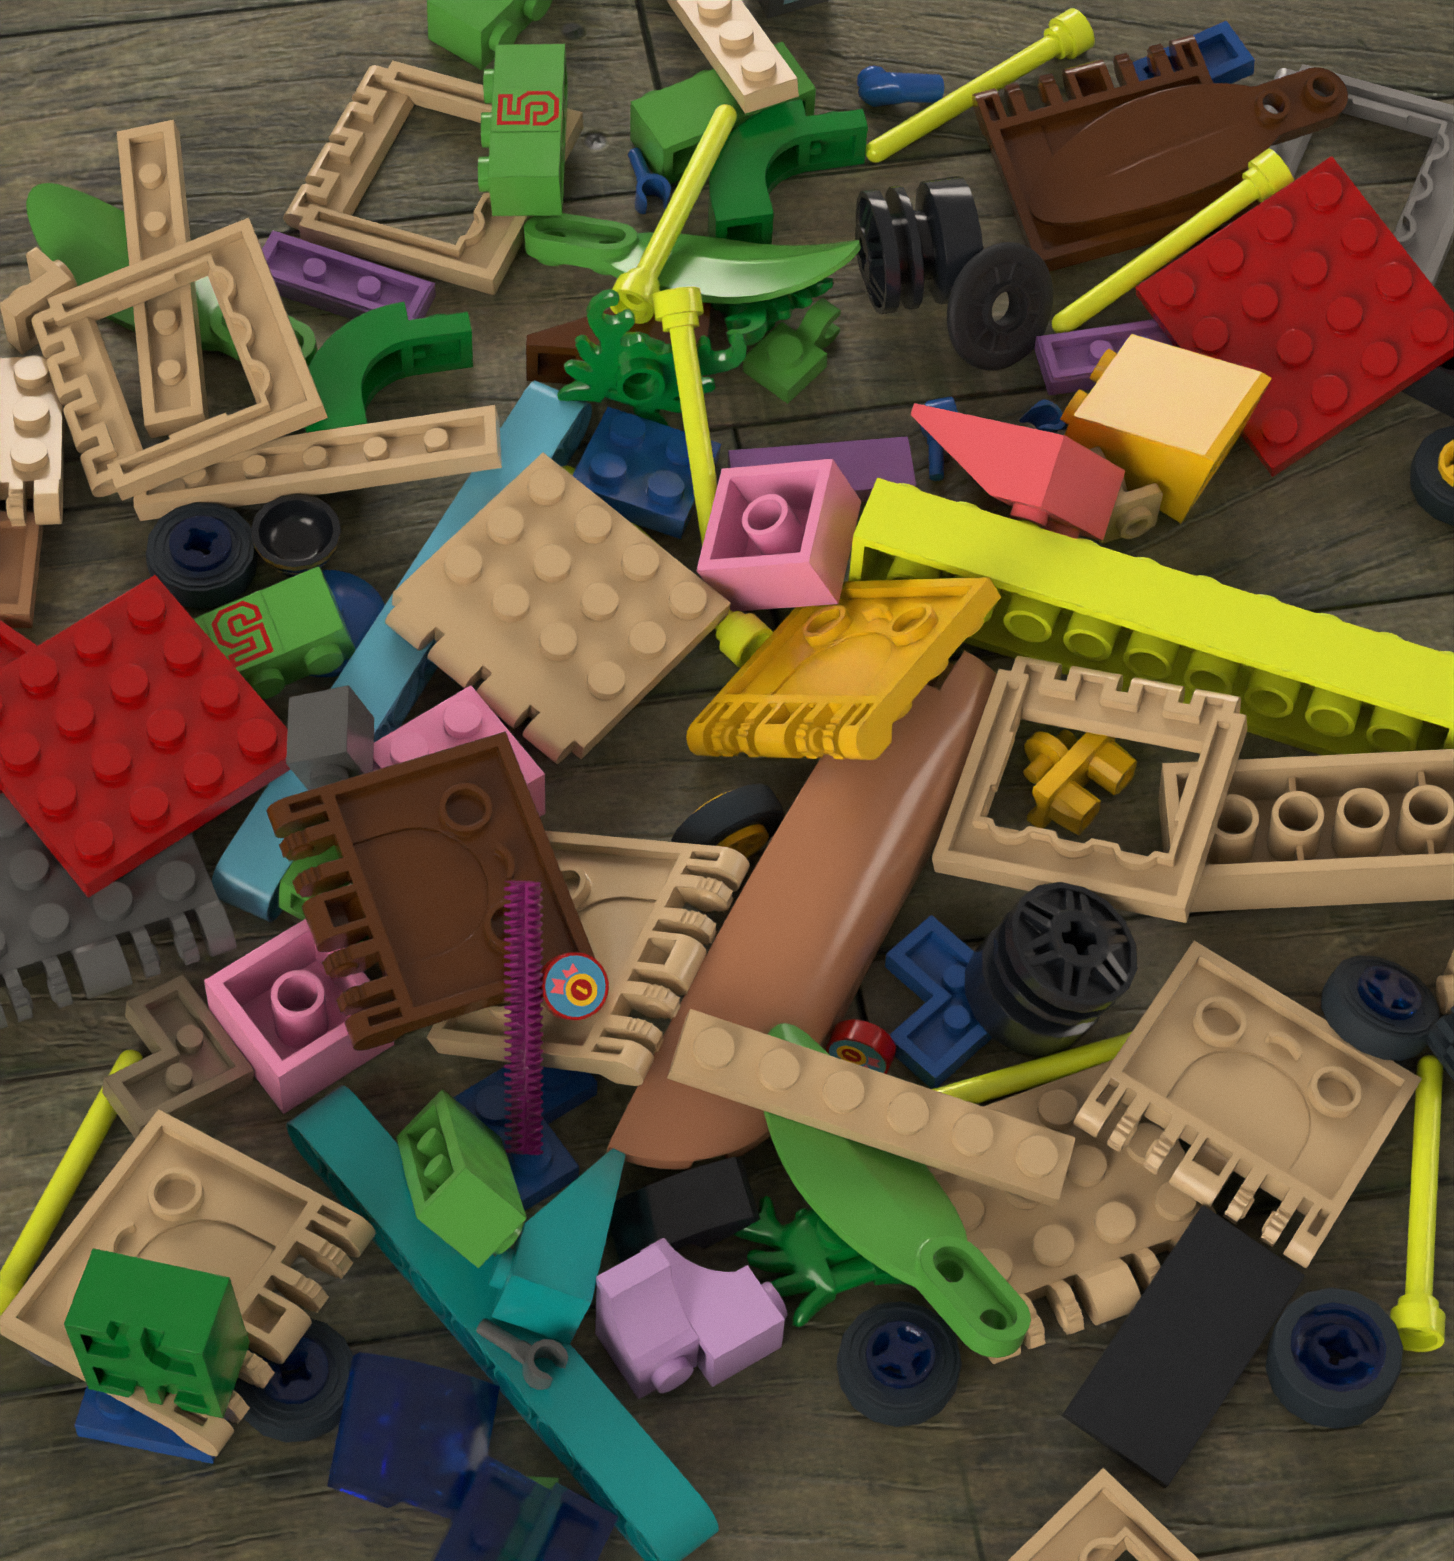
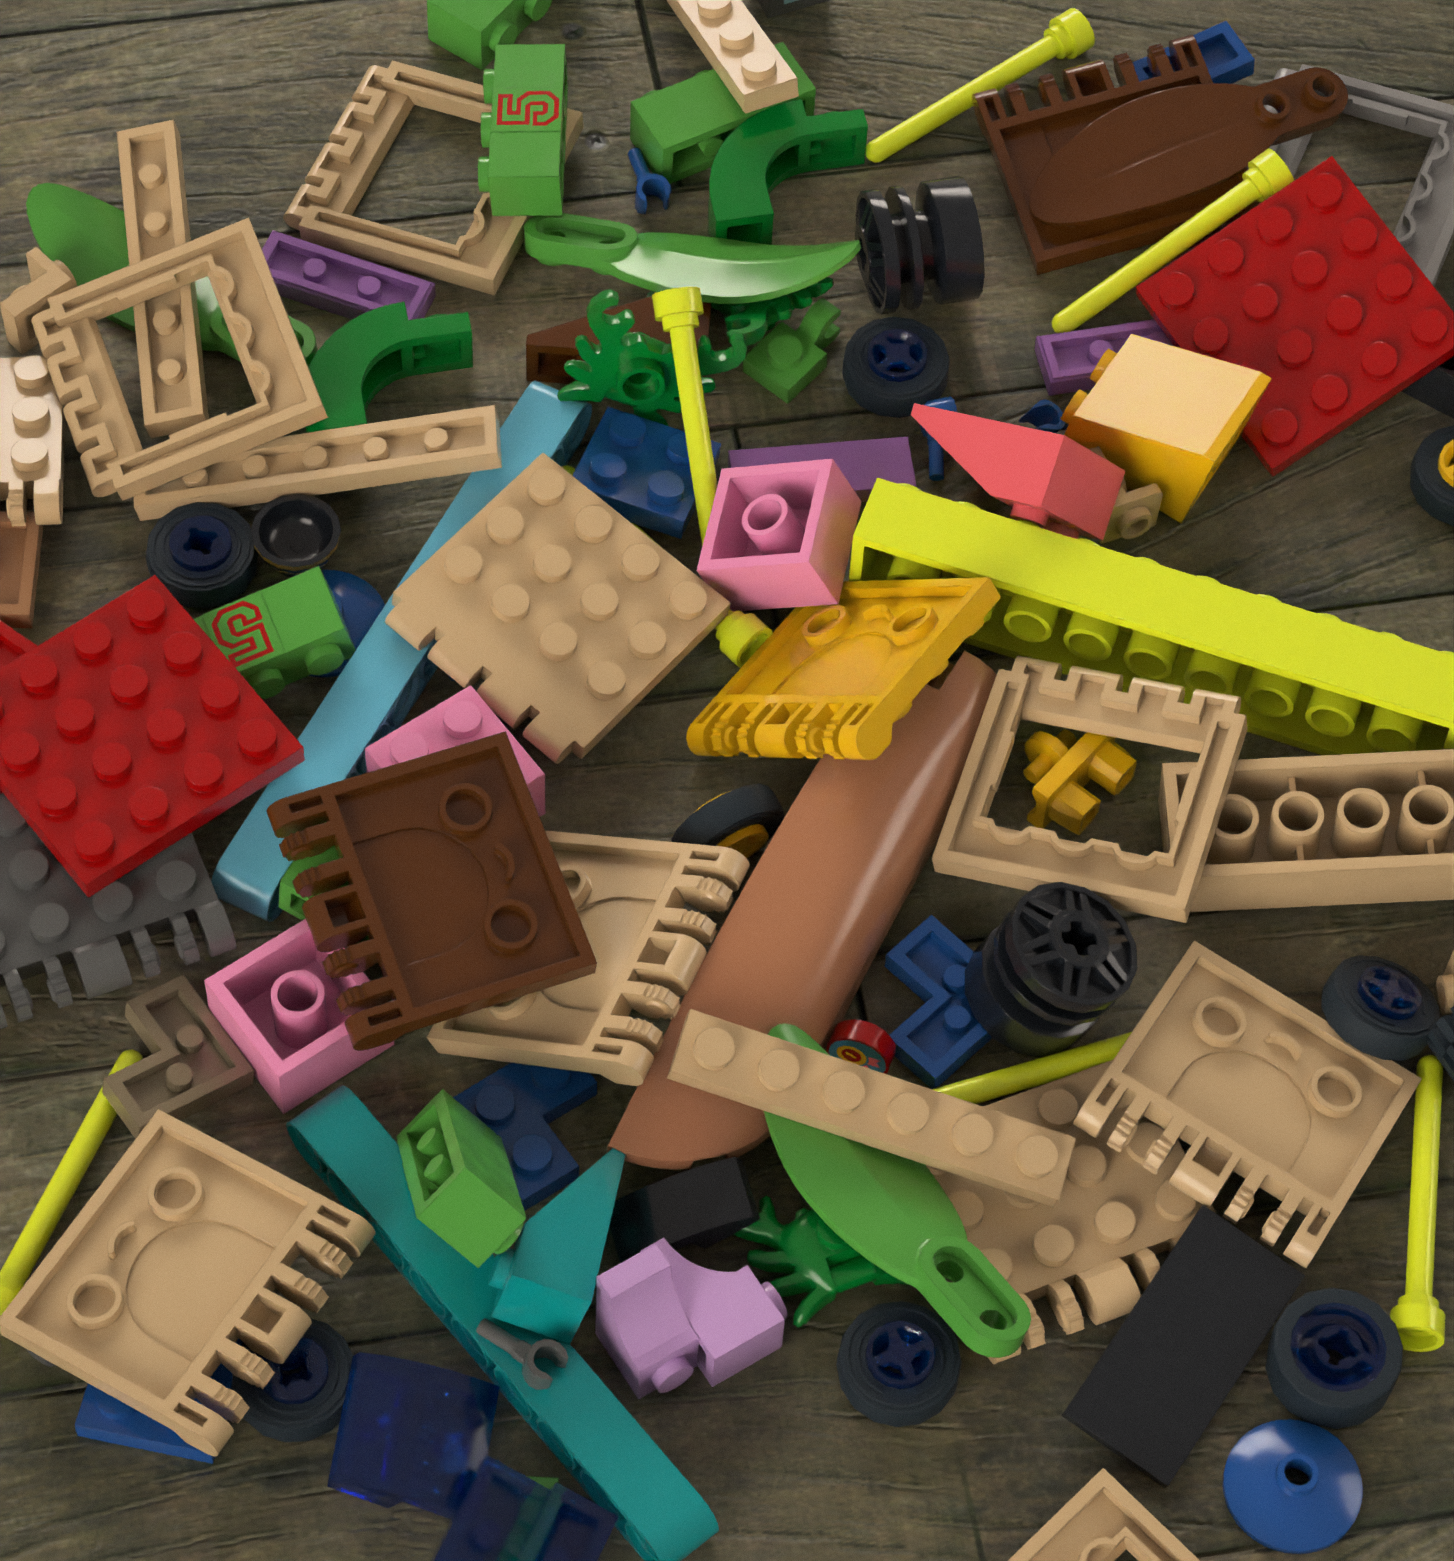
green piece [64,1248,250,1419] -> none
dark grey brick [286,685,374,790] -> none
magenta axle [504,880,543,1155] -> none
tile [539,952,609,1020] -> none
neon yellow piece [610,104,737,324] -> none
blue arm [857,65,944,107] -> none
black wheel [947,242,1054,371] -> none
none -> black wheel [842,317,950,418]
none -> blue dish [1223,1419,1363,1554]

